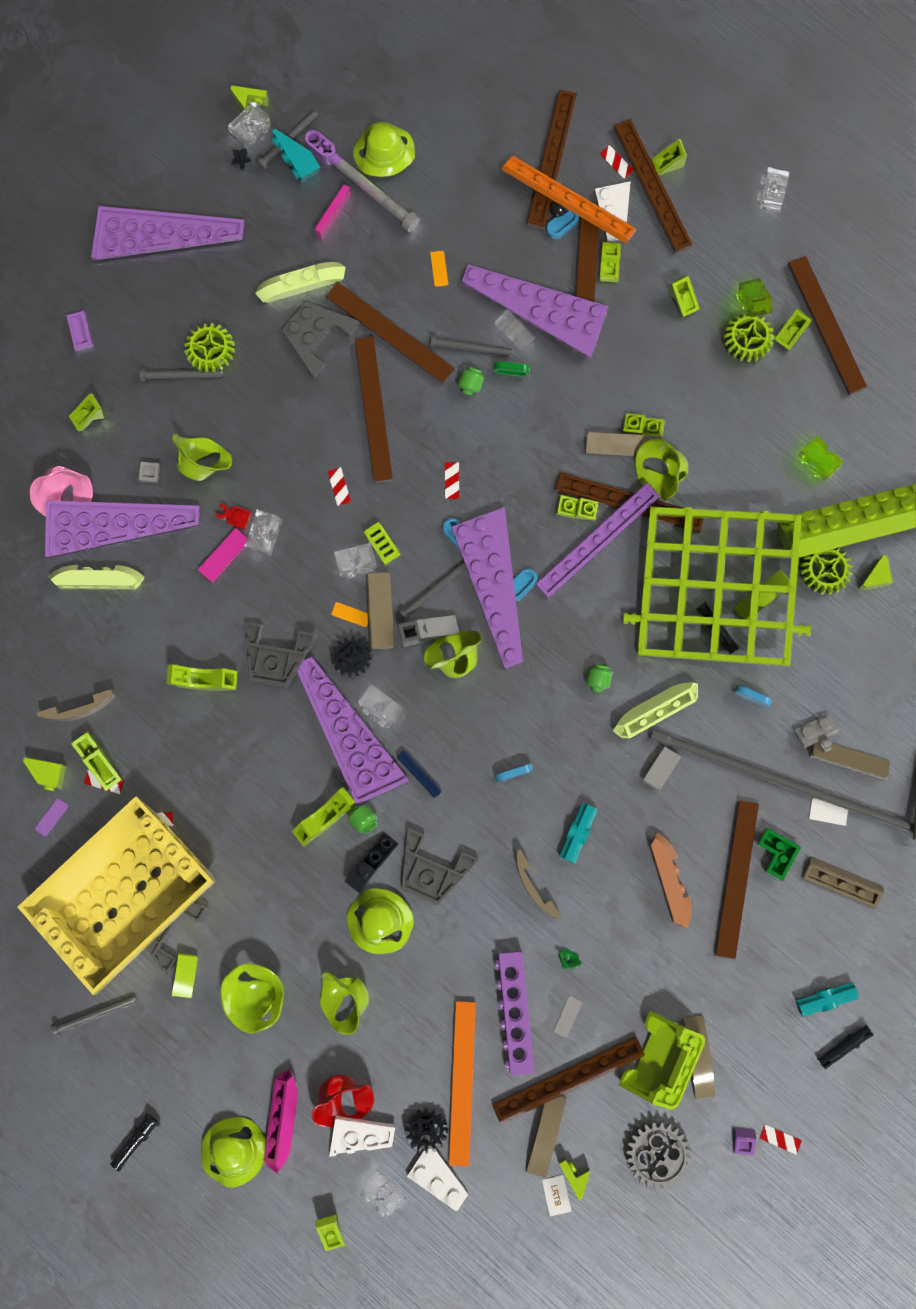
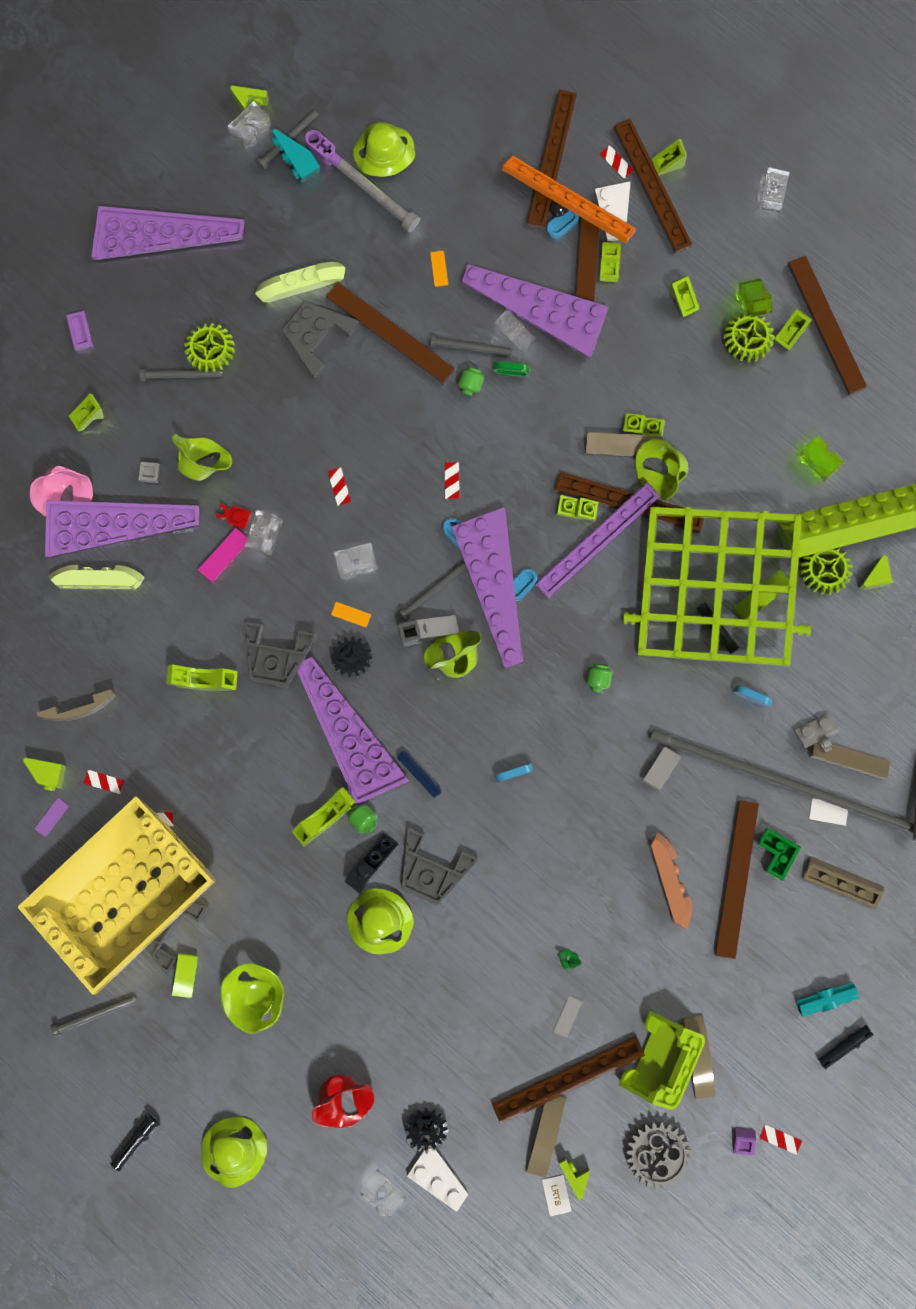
lime slope [71,730,122,791] -> none
black plant [232,148,252,170] -> none
dark pink brick [264,1070,297,1174] -> none
dark pink tile [315,185,351,239] -> none
lime slope [315,1214,345,1251] -> none
lime piece [320,972,369,1035] -> none
white wing [329,1116,395,1157] -> none
reddish brown tile [355,336,393,483] -> none
clear brick [358,684,403,728] -> none
lime slope [363,522,401,565] -> none
dark tan slope [367,573,394,650] -> none
orange tile [449,1001,476,1166] -> none
medium lavender brick [495,951,535,1076] -> none
dark tan slope [516,849,561,919] -> none
teal piece [560,803,598,864] -> none
yellowish green brick [613,682,698,739] -> none

